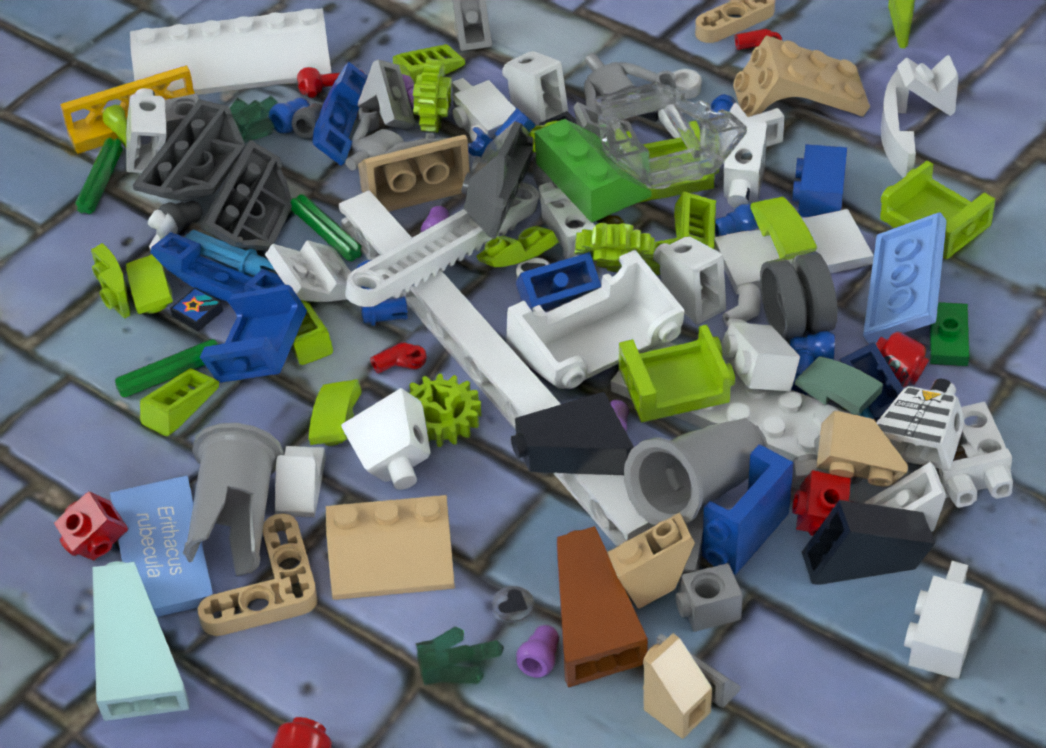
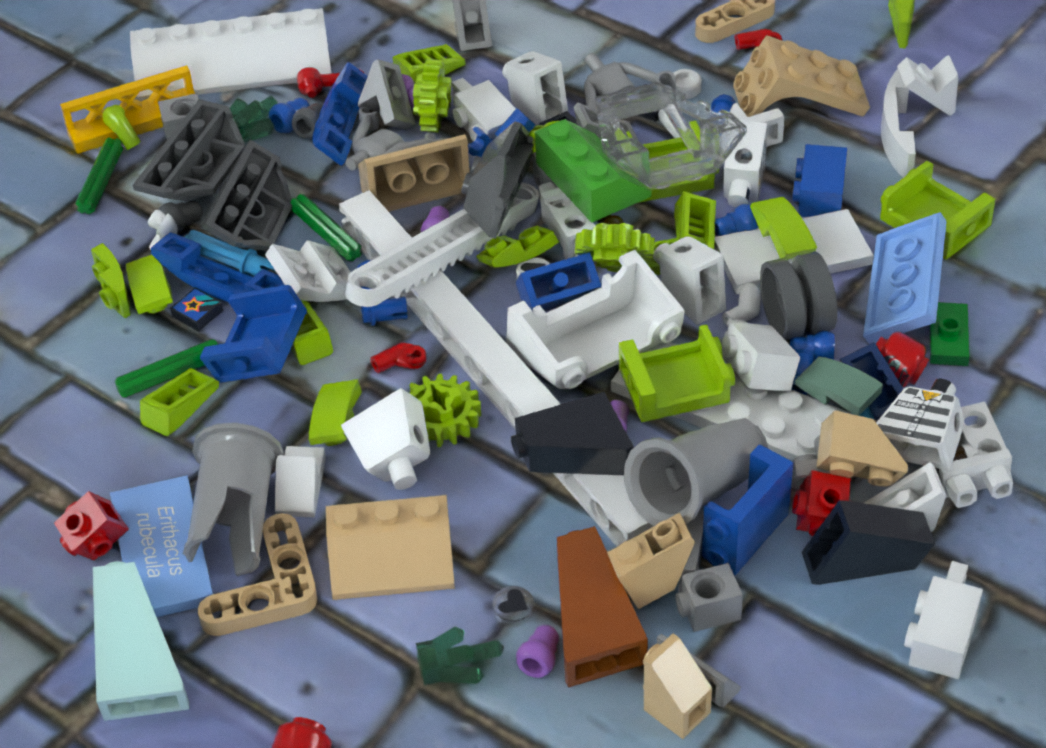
white torso [126,88,166,173] -> none

